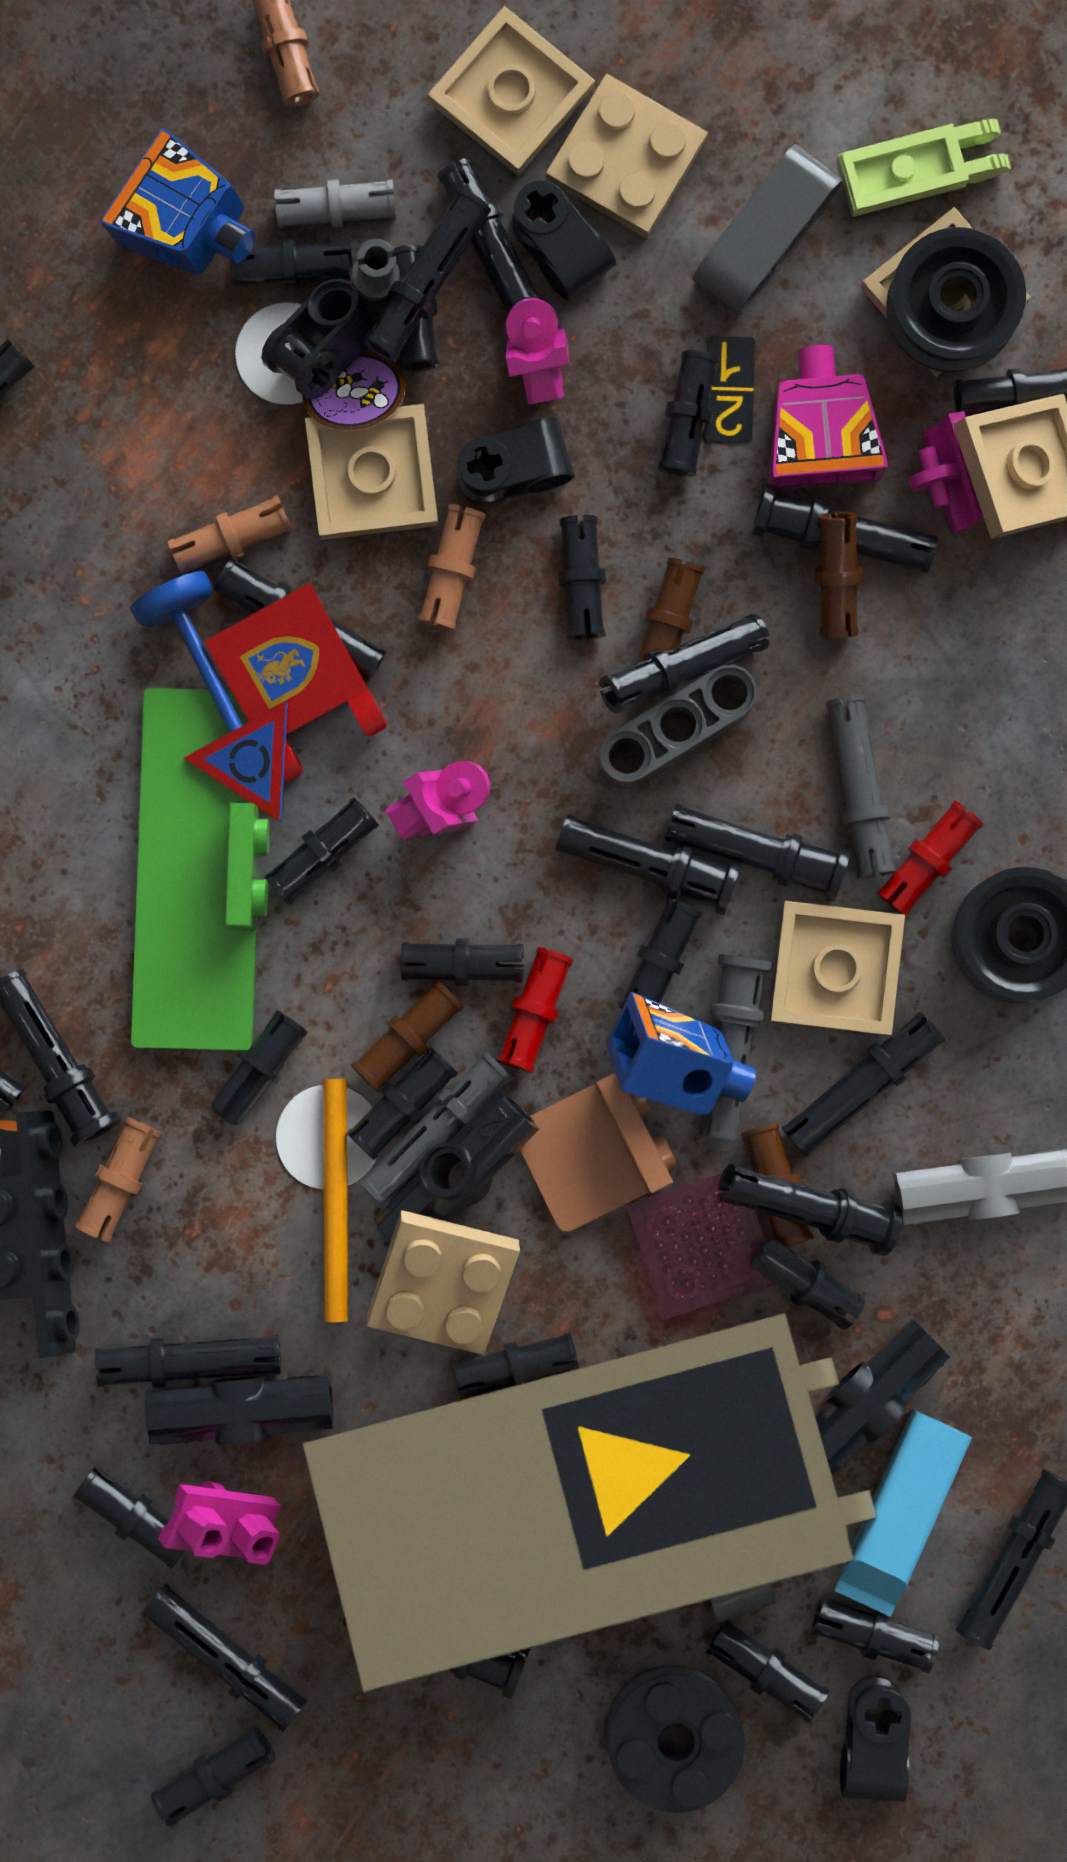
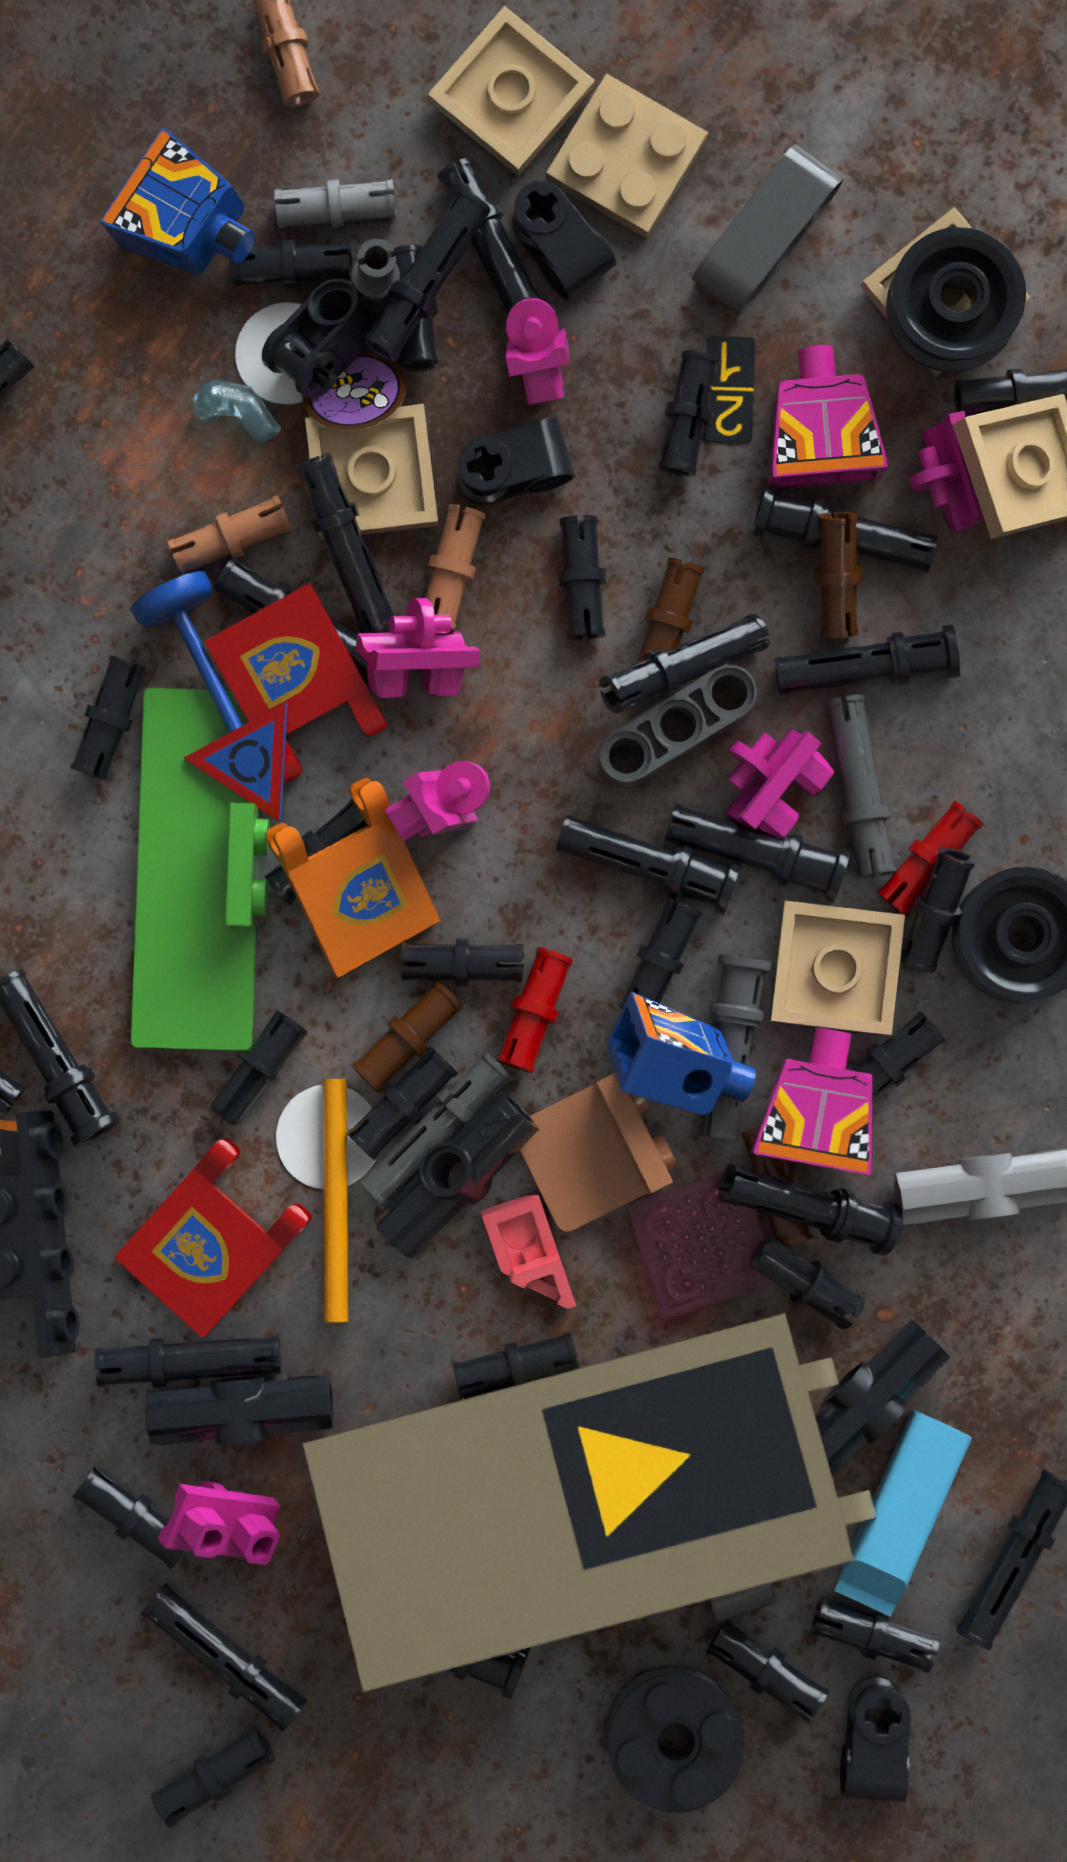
nougat pin [74,1116,162,1243] -> none
tan plate [367,1210,520,1355] -> none
yellowish green hinge [836,118,1011,217] -> none
none -> black pin [70,655,147,781]
none -> red flag [114,1138,312,1339]
none -> clear light blue arm [192,379,282,445]
none -> orange flag [265,778,441,978]
none -> black pin [295,453,395,633]
none -> dark pink hips [356,598,480,698]
none -> coral slope [481,1191,576,1309]
none -> dark pink hips [724,729,834,839]
none -> torso [751,1027,872,1175]
none -> black pin [774,624,960,695]
none -> black pin [900,847,976,973]

